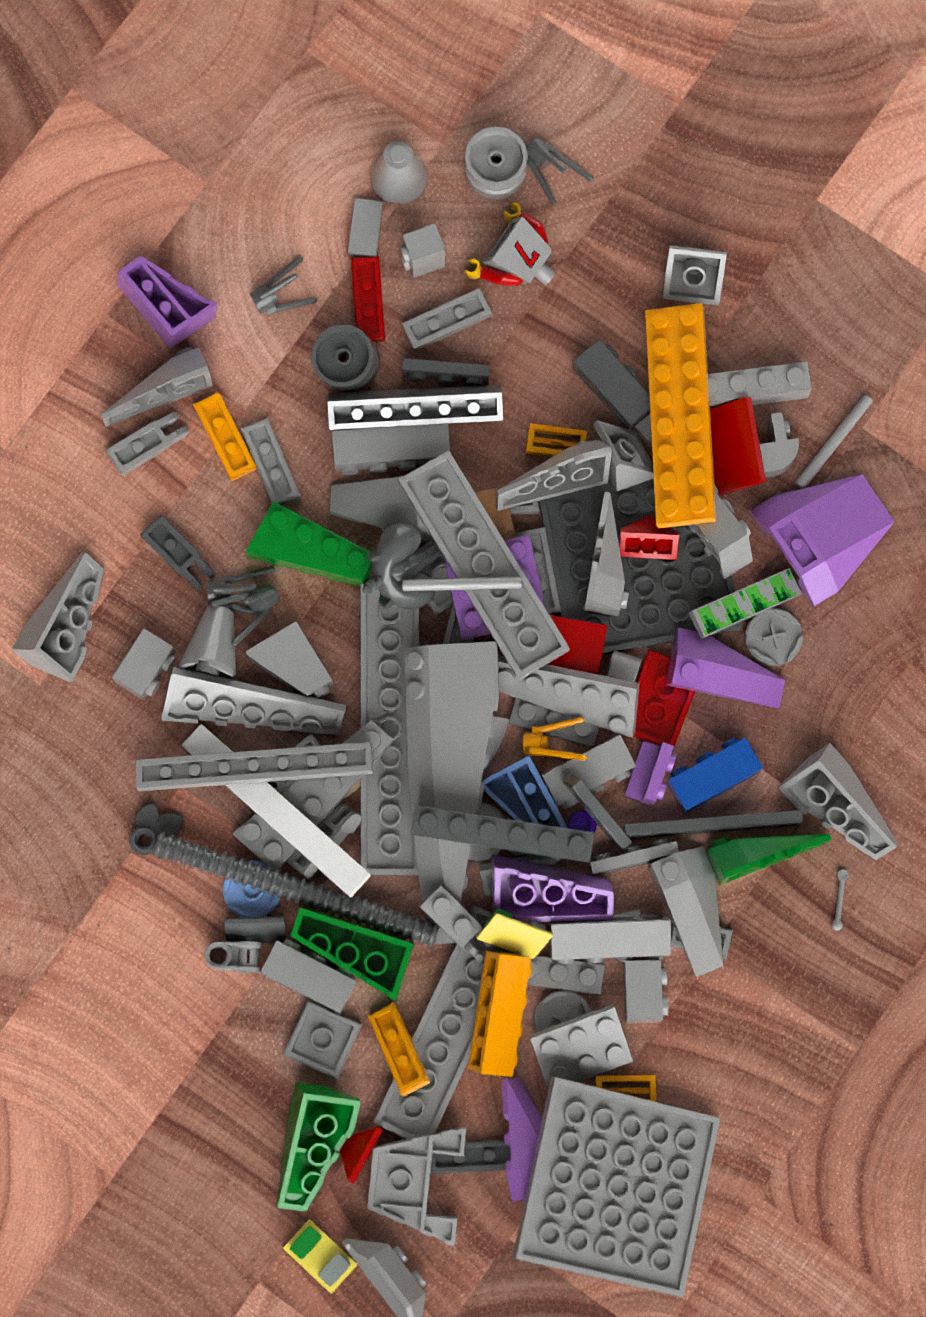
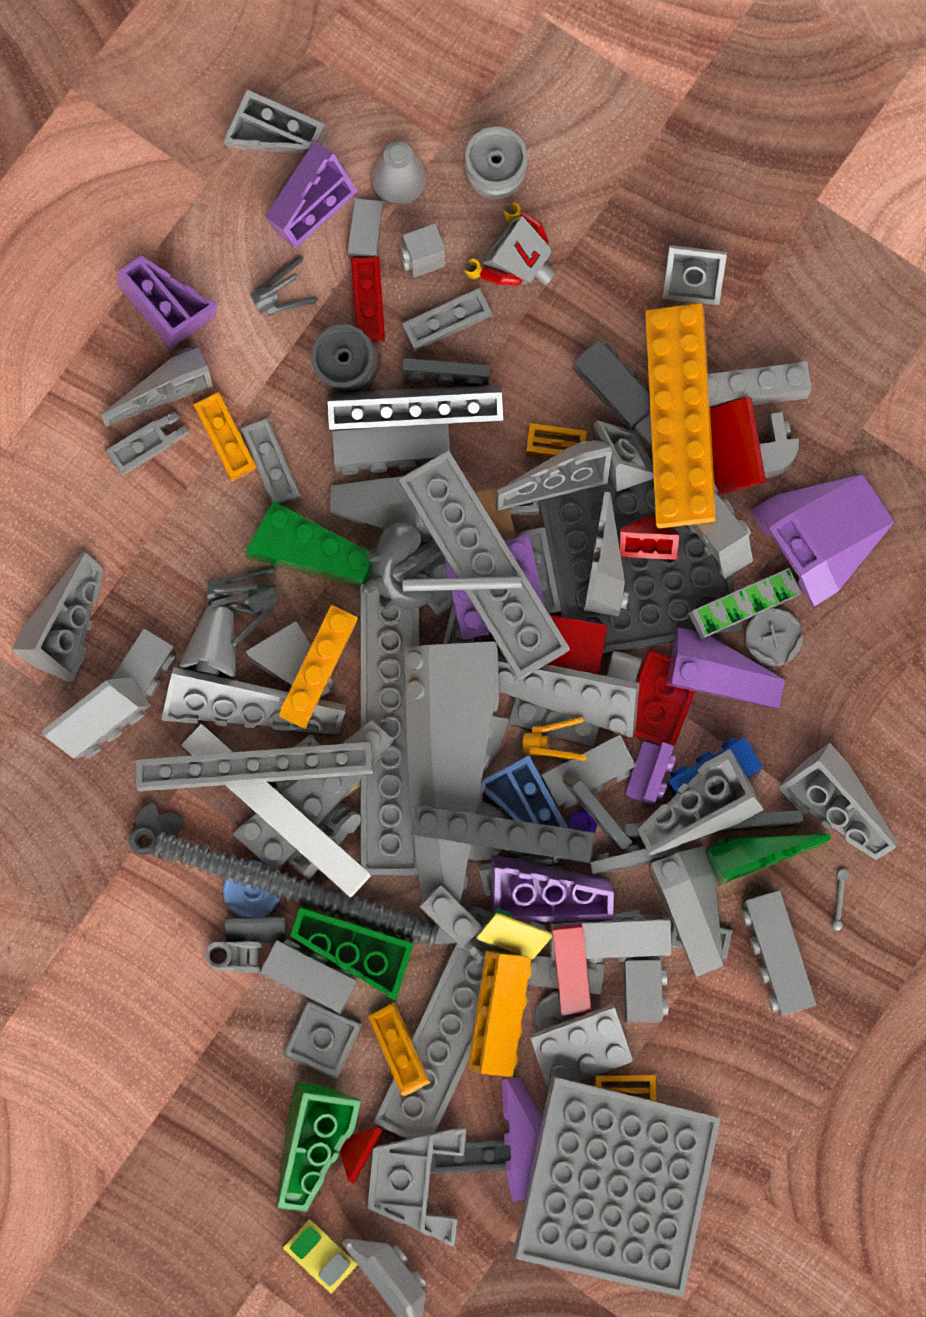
dark grey hinge [140,515,216,592] -> none
dark grey plant [526,138,594,205] -> none
light grey bar [795,395,873,489] -> none
none -> slope [41,677,151,759]
none -> light grey wedge [223,90,328,155]
none -> medium lavender wedge [265,141,358,248]
none -> light orange brick [279,605,358,729]
none -> tile [552,924,591,1015]
none -> light grey wedge [638,749,764,855]
none -> light grey brick [740,890,816,1017]

